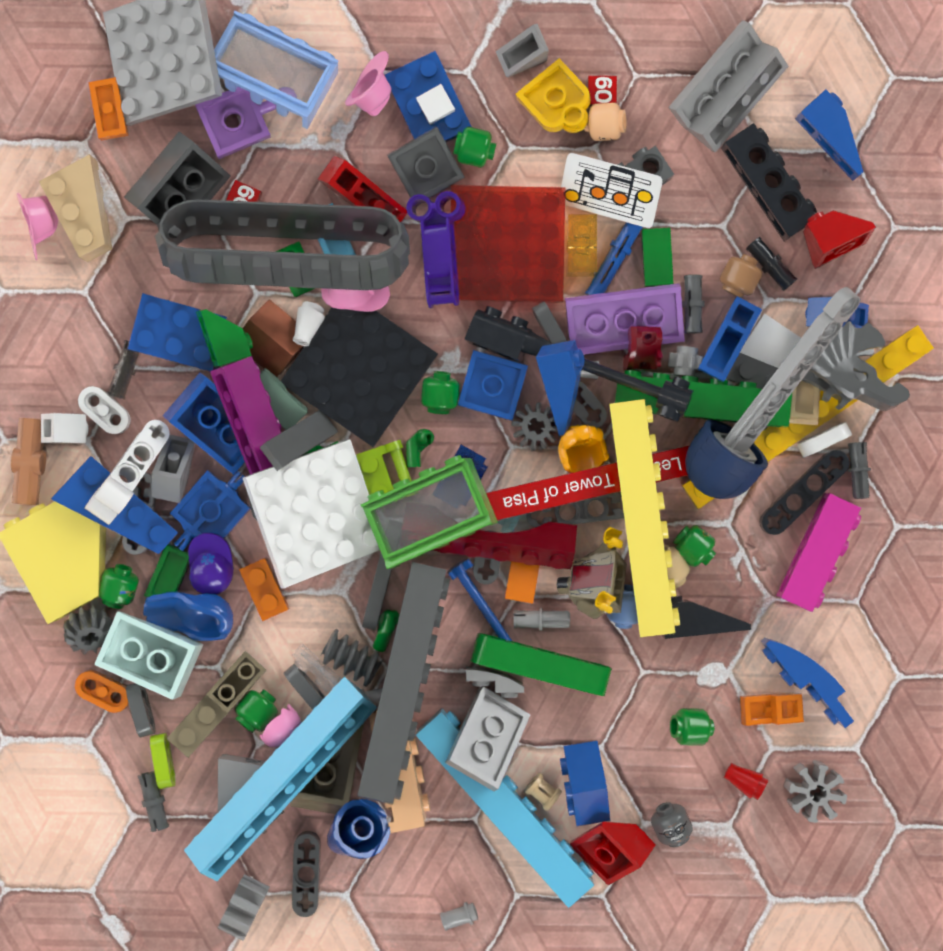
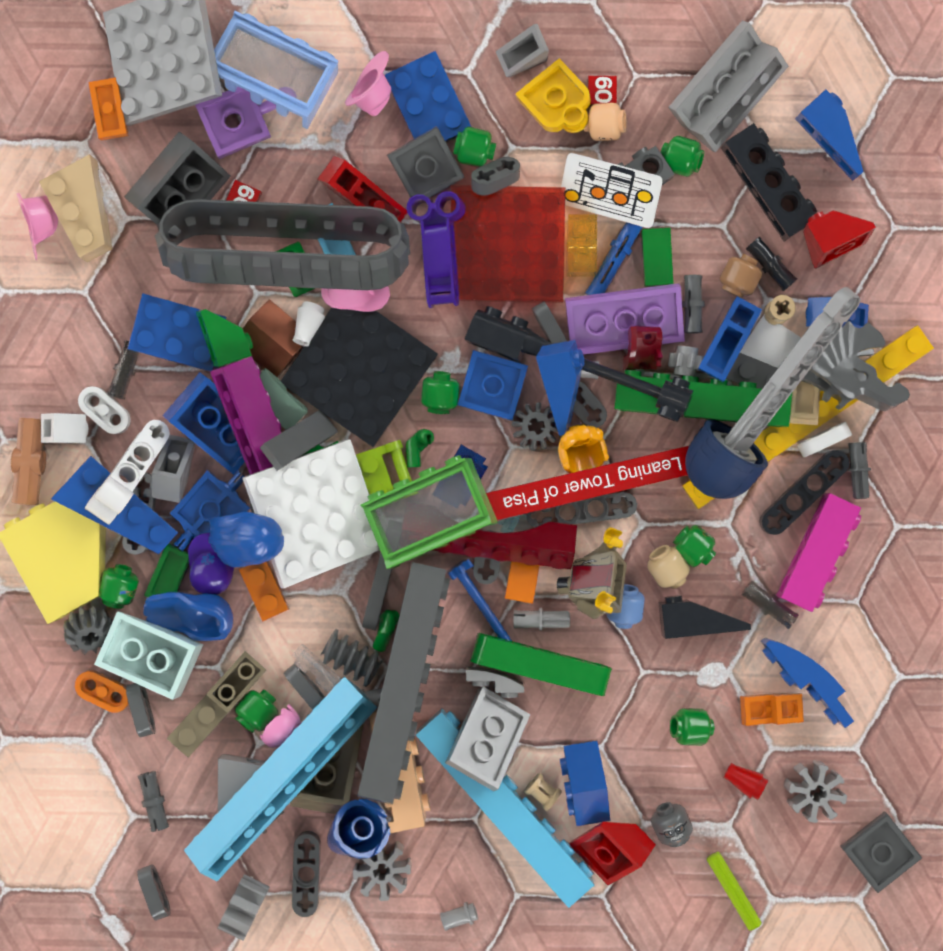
lime beam [150,733,176,789] -> none
white tile [416,84,455,125] -> none
light yellow brick [610,399,680,637] -> none
none -> dark grey beam [137,864,171,921]
none -> blue hair [208,512,284,567]
none -> light grey gear [353,841,412,901]
none -> dark grey beam [471,157,520,195]
none -> green head [660,136,705,177]
none -> lime axle [707,852,762,931]
none -> clear smoke pin [741,581,799,629]
none -> tan bush [764,295,796,325]
none -> dark grey tile [840,811,922,893]

